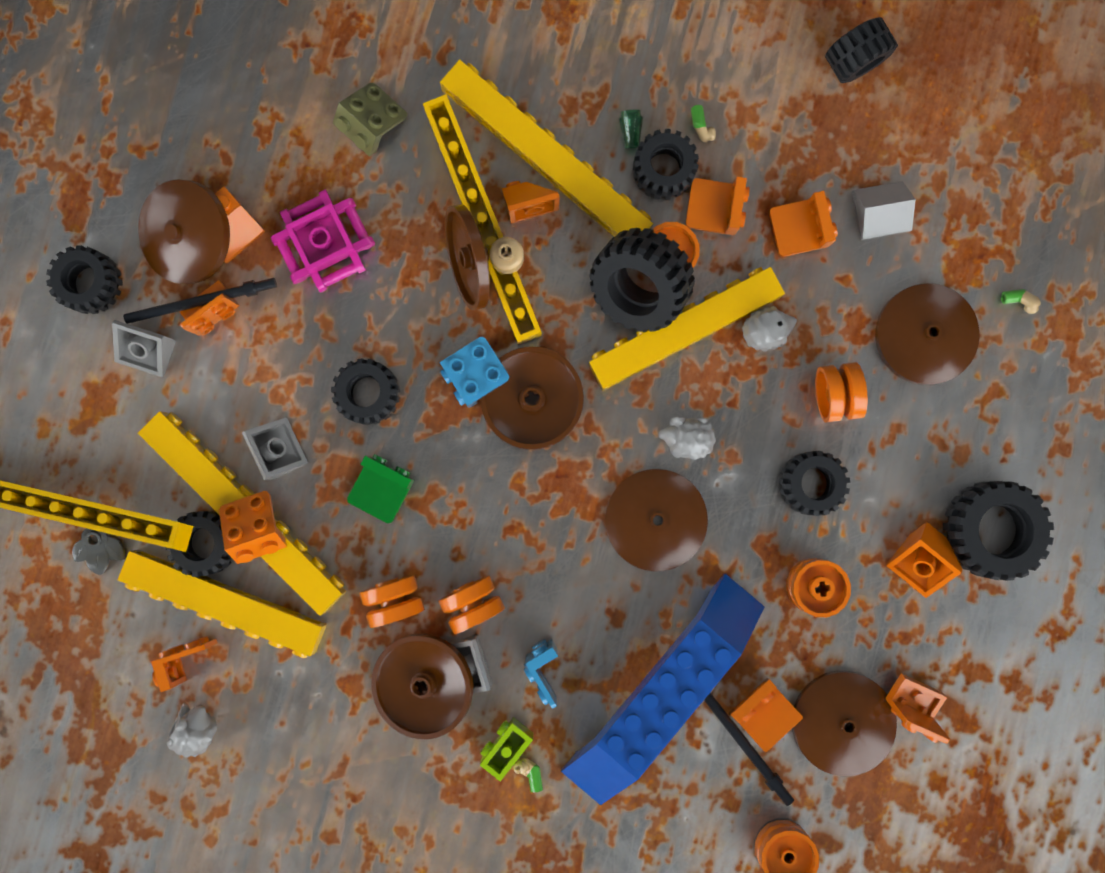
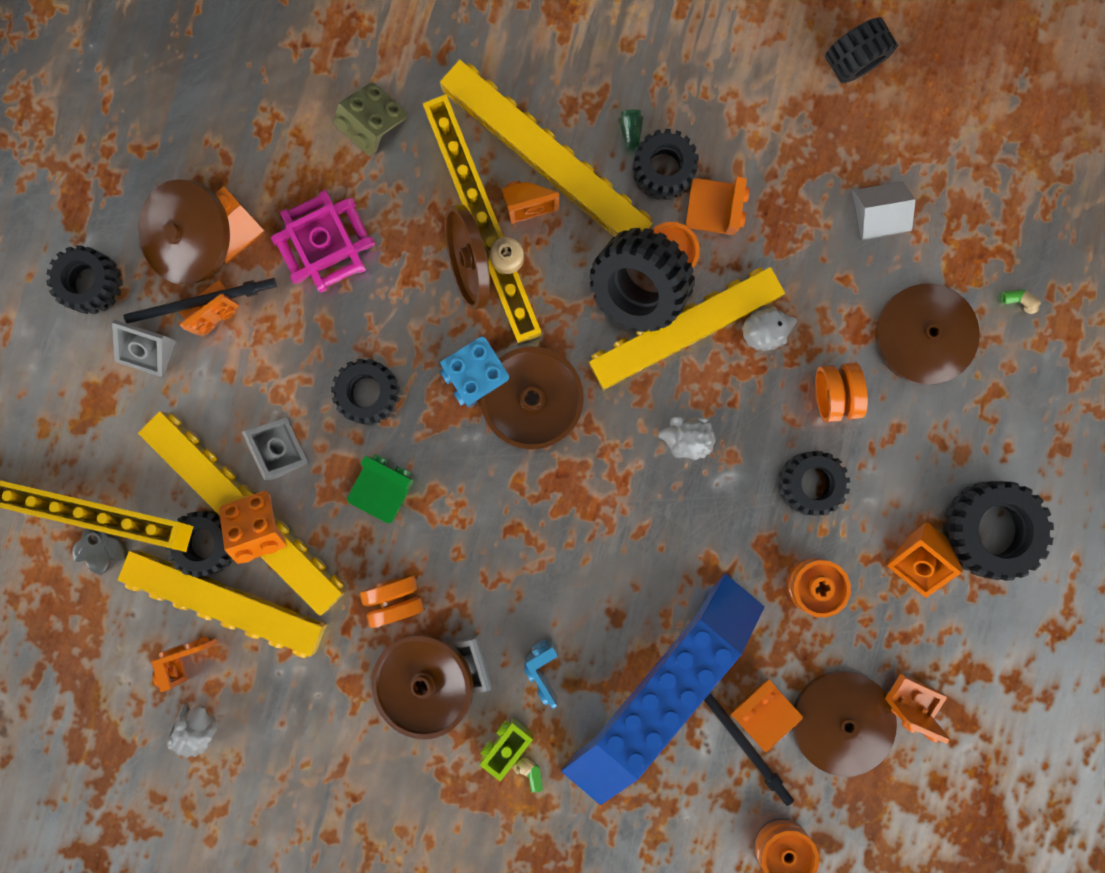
orange wheel [438,575,505,634] -> none
reddish brown dish [605,469,708,571] -> none
arm [691,105,716,143] -> none
orange bracket [769,191,838,257] -> none

